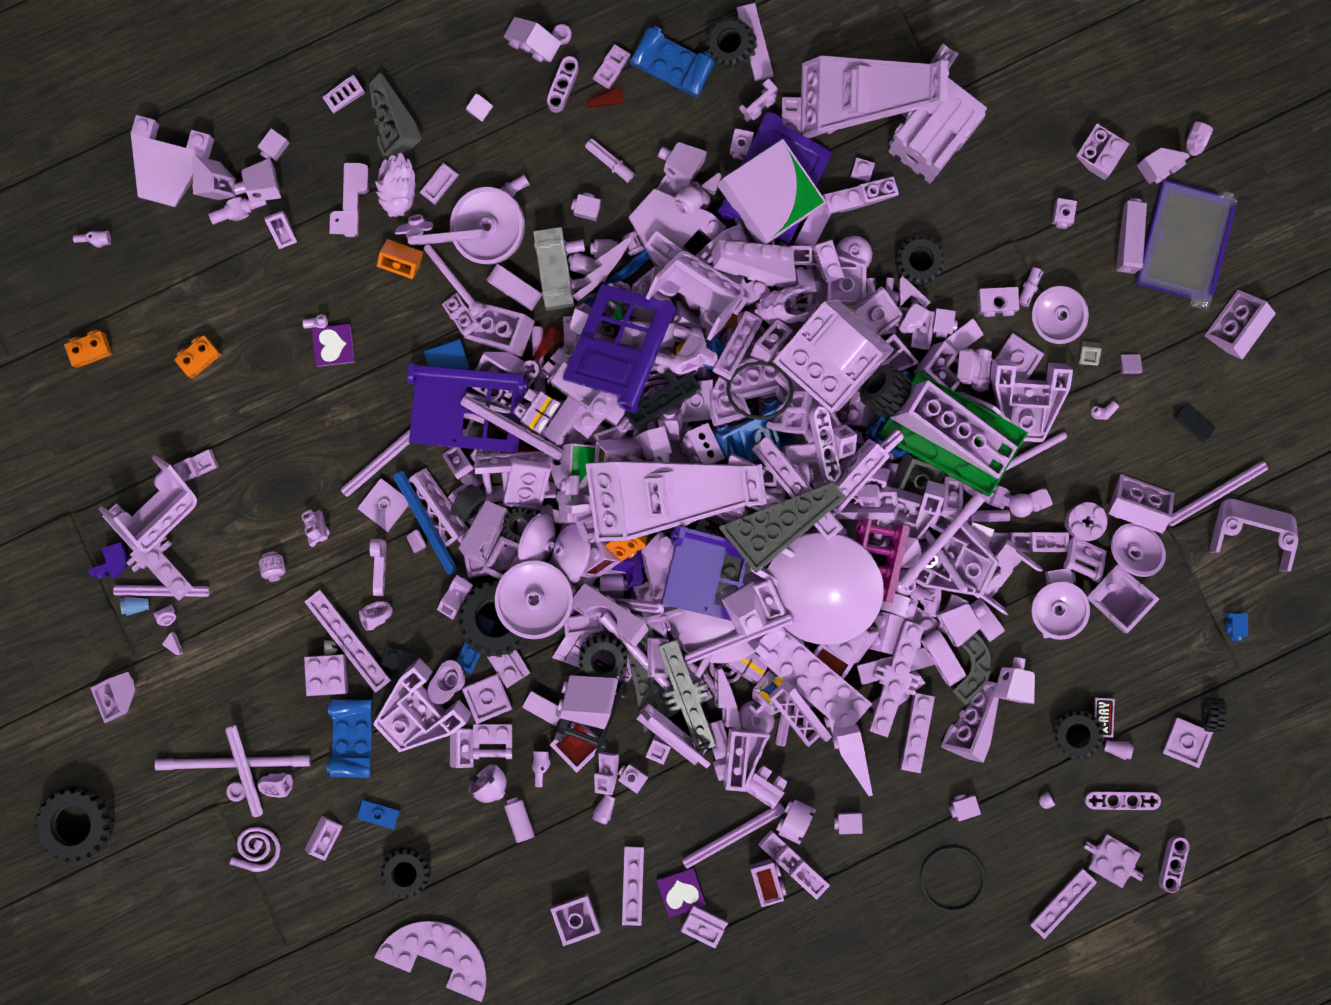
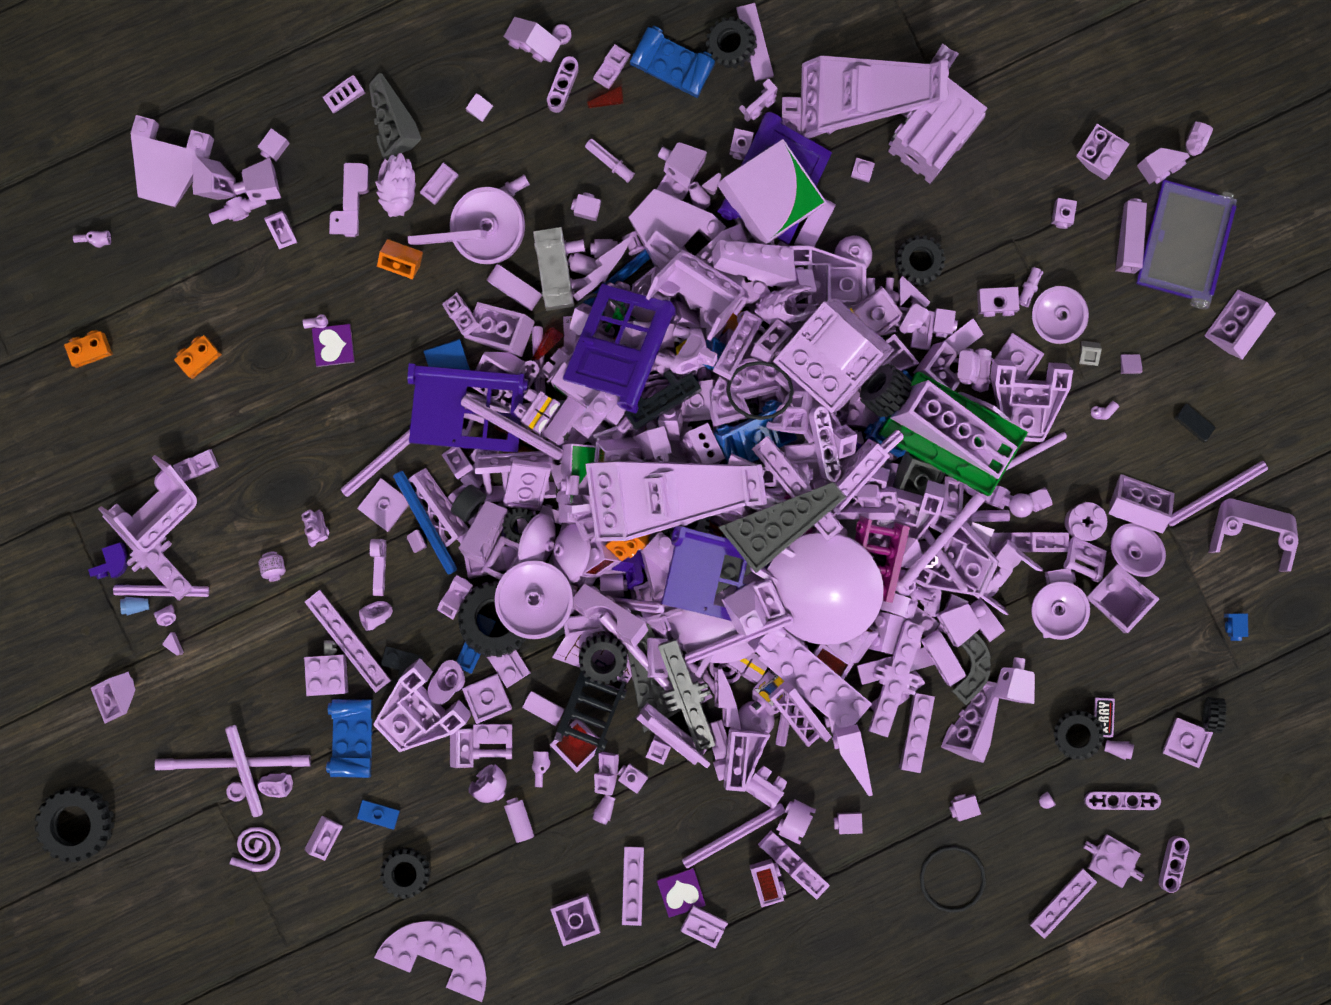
lavender plate [395,215,433,239] -> none
lavender piece [424,244,486,319] -> none
lavender slope [557,675,618,729] -> none
lavender head [675,186,703,215] -> none
lavender brick [811,240,844,283] -> none
lavender slope [823,177,899,215] -> none

